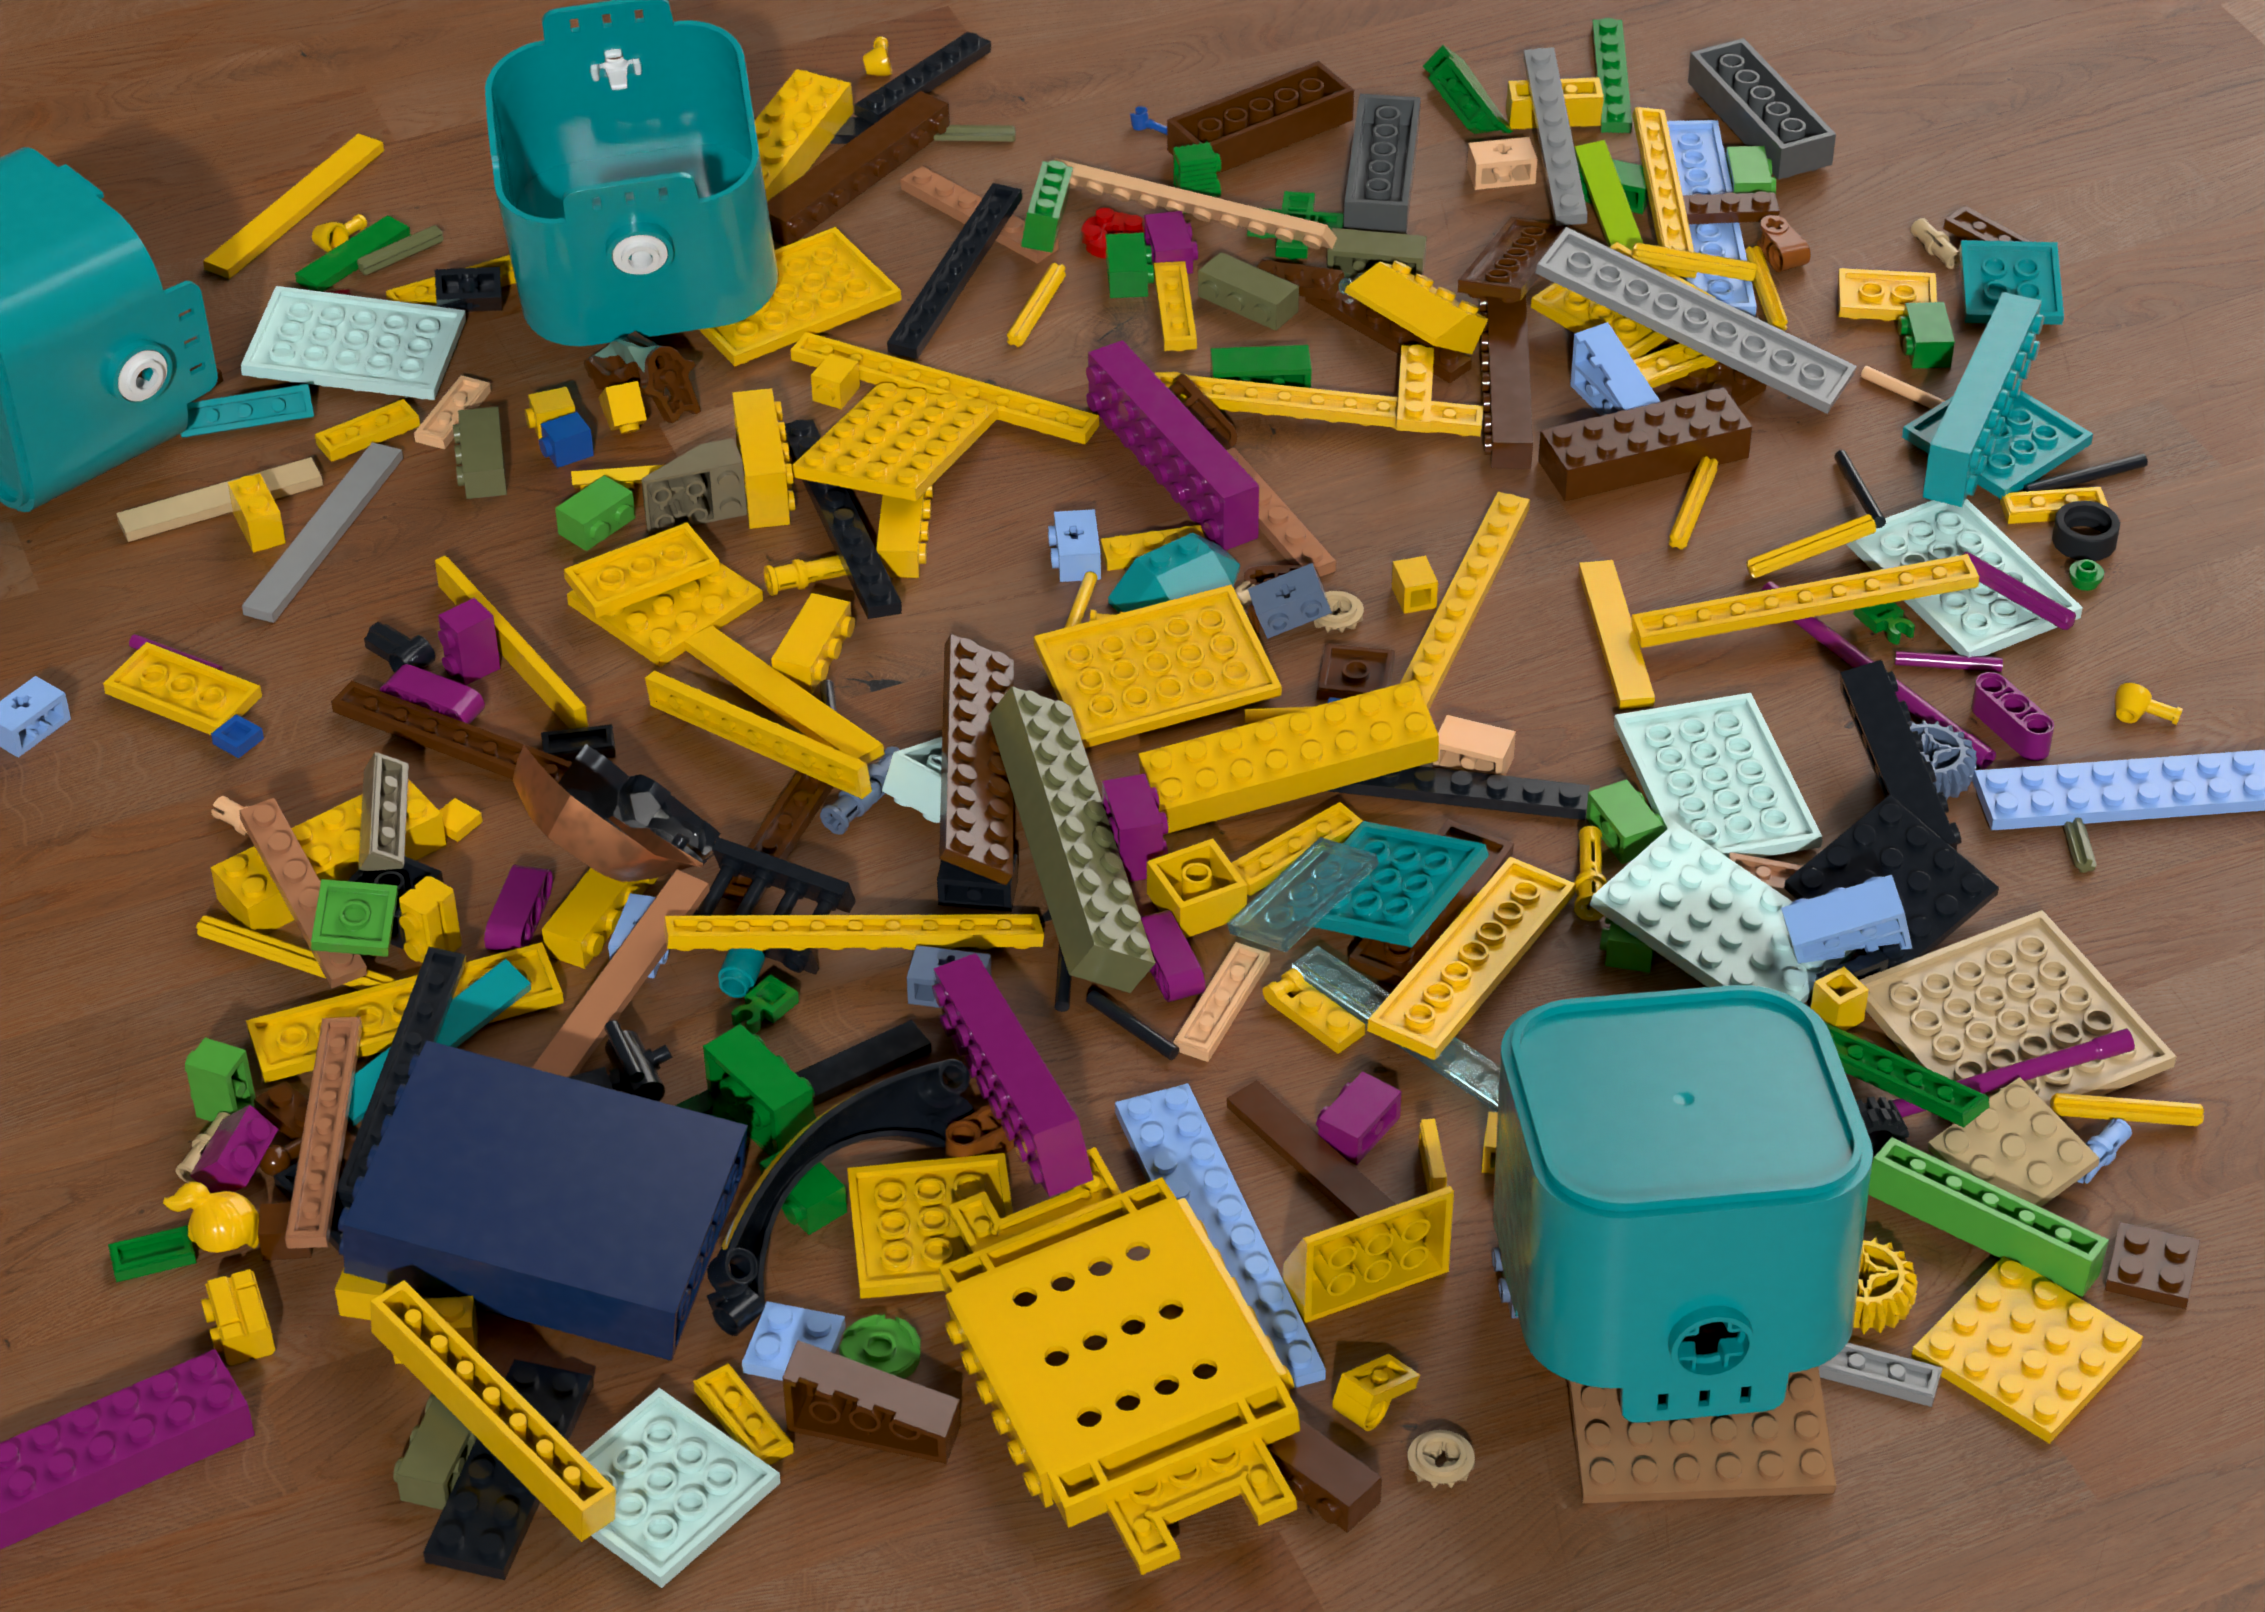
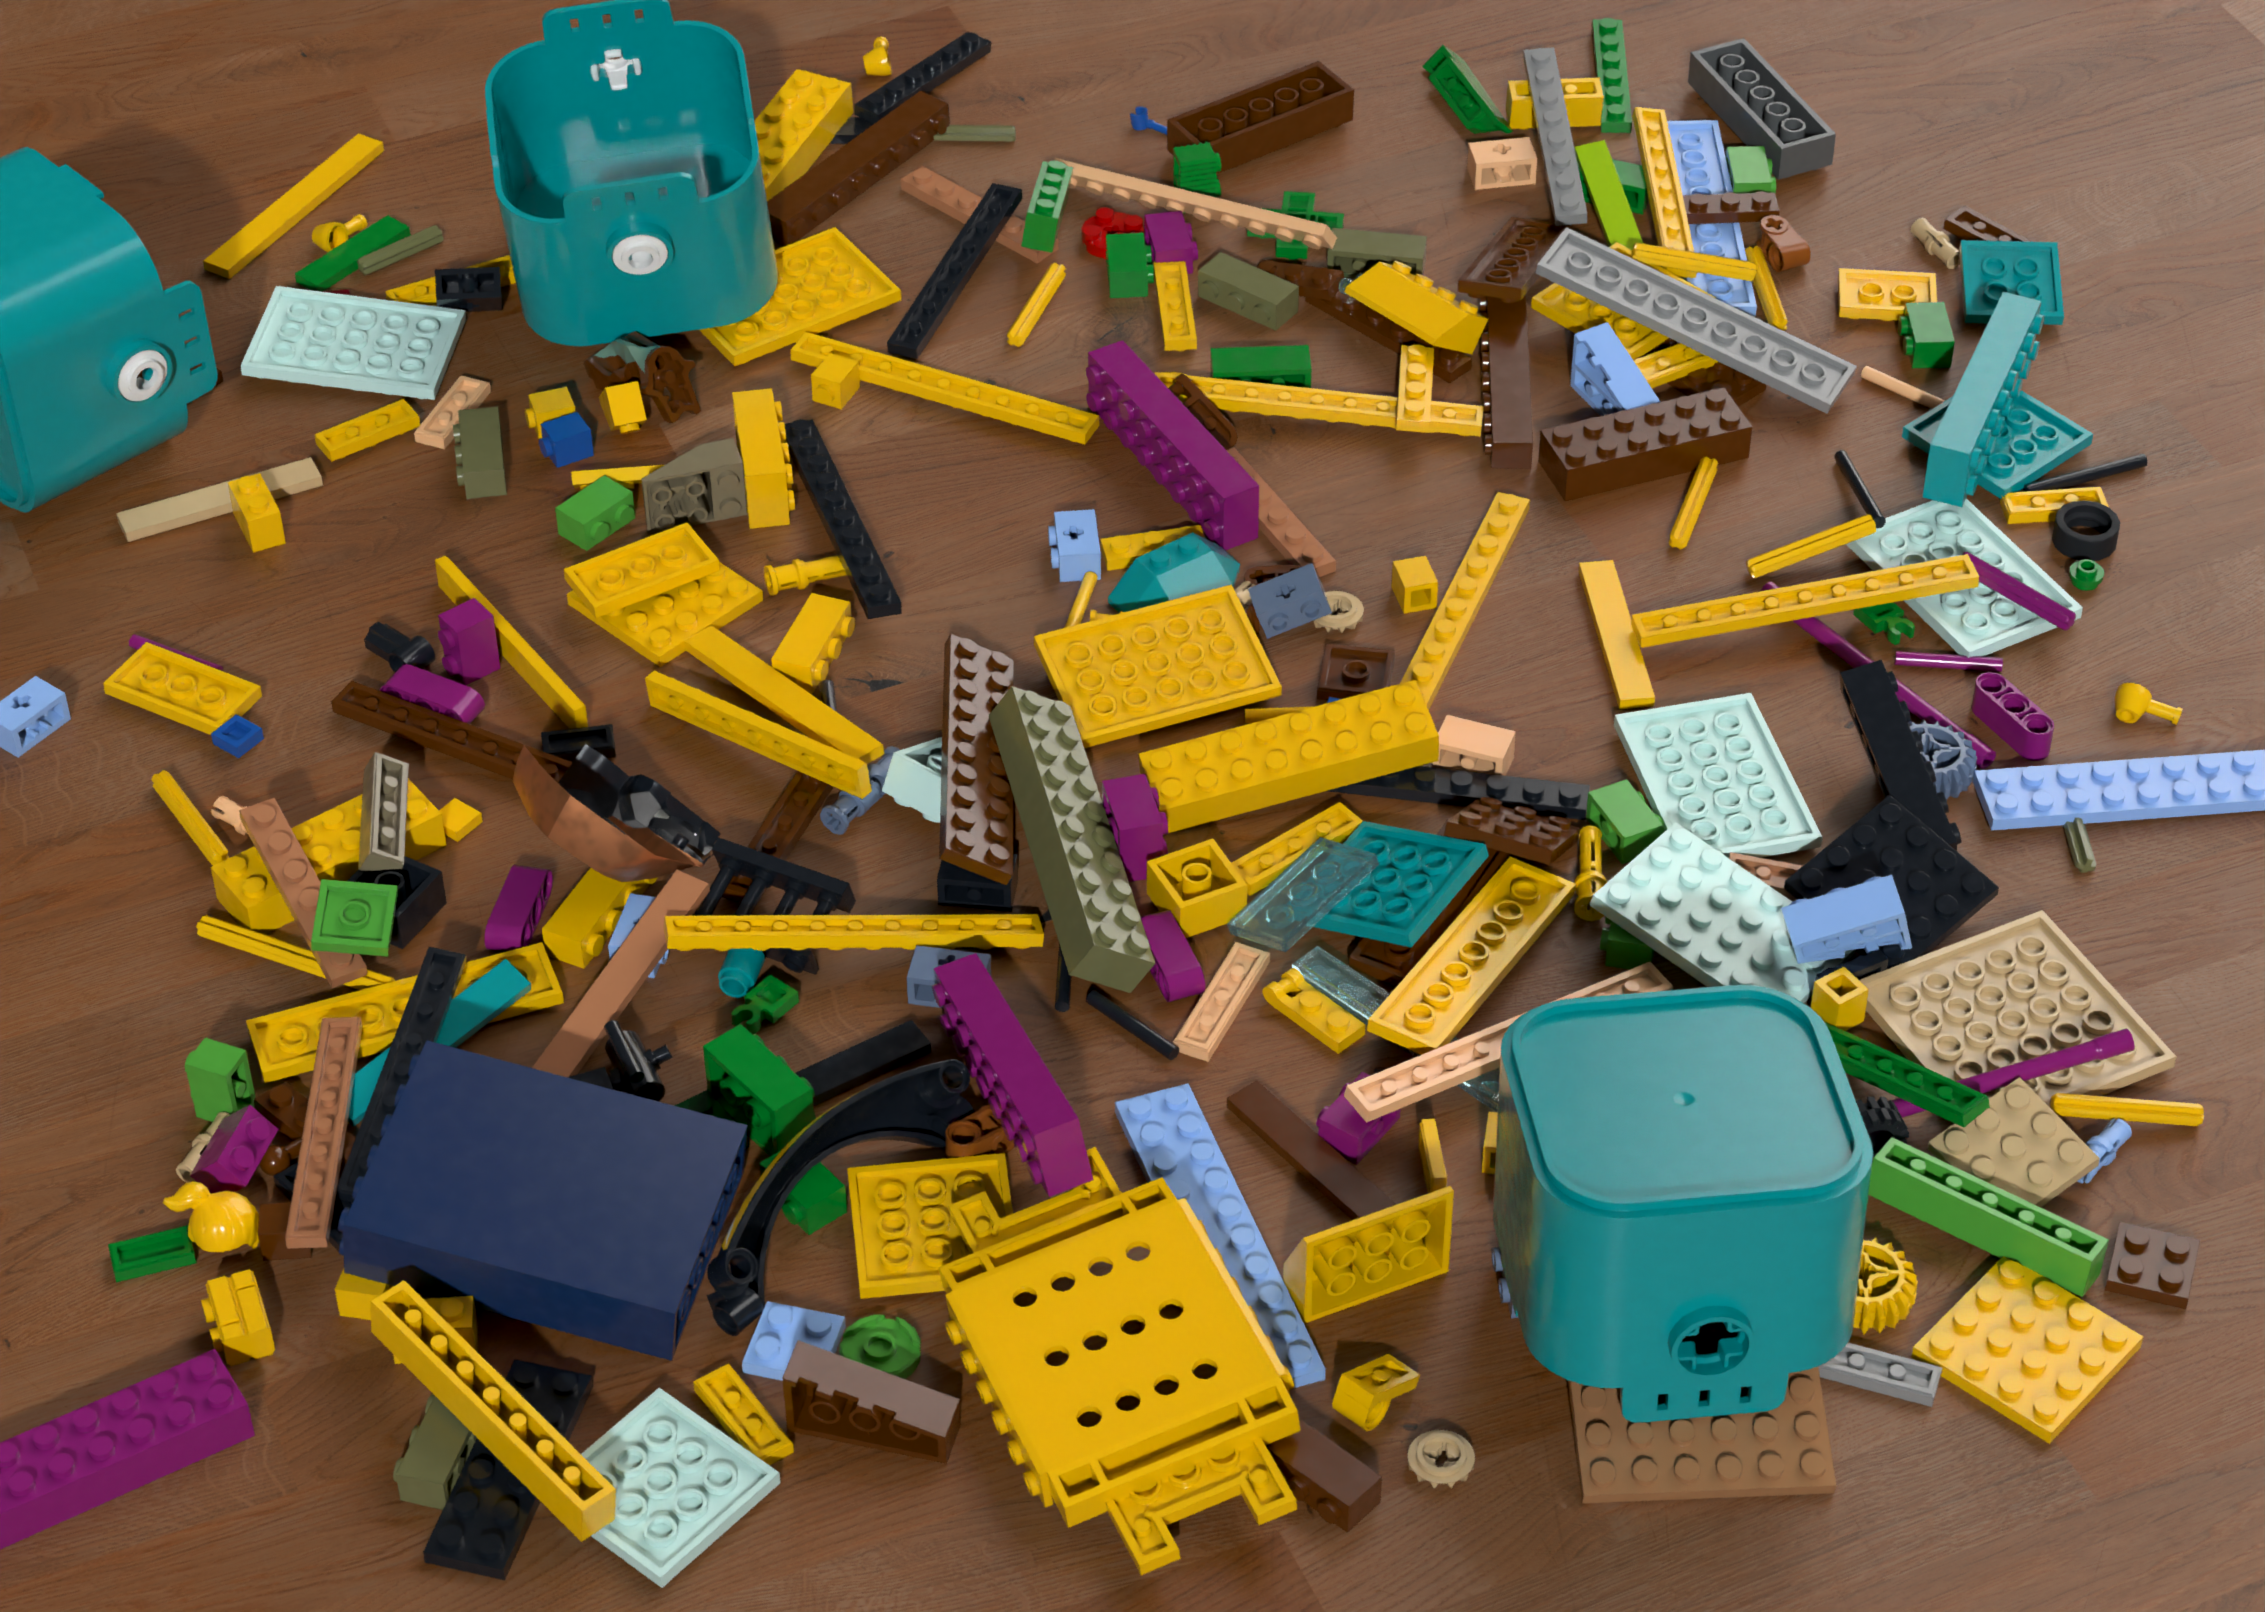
teal fence [181,384,314,438] -> none
light grey tile [242,442,403,623] -> none
yellow brick [399,876,462,963] -> none
yellow plate [792,383,999,501] -> none
yellow brick [876,485,933,578] -> none
dark grey brick [1344,94,1421,234] -> none
none -> yellow axle [151,770,229,866]
none -> light nougat plate [1344,962,1673,1123]
none -> reddish brown plate [1444,797,1581,865]

